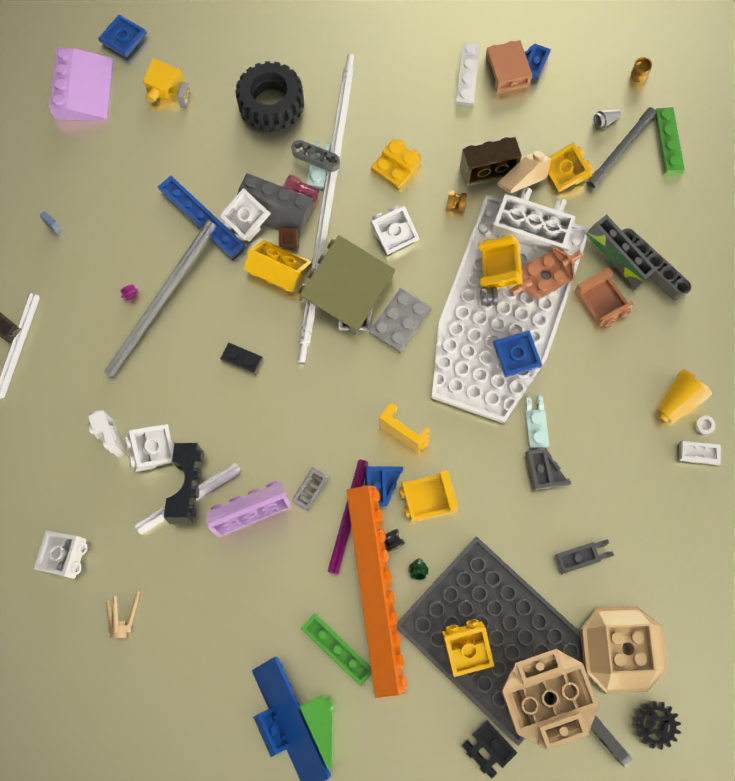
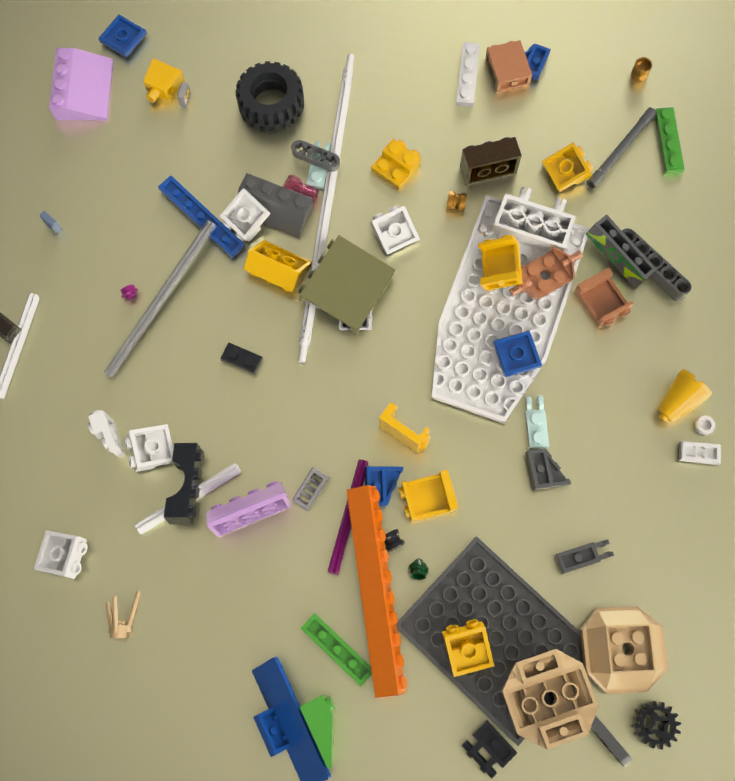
reddish brown plate [279,228,298,247] -> none
light grey plate [369,288,431,353] -> none
dark grey wheel [480,287,498,306] -> none
tan slope [497,152,551,194] -> none
light grey cone [593,109,621,128] -> none

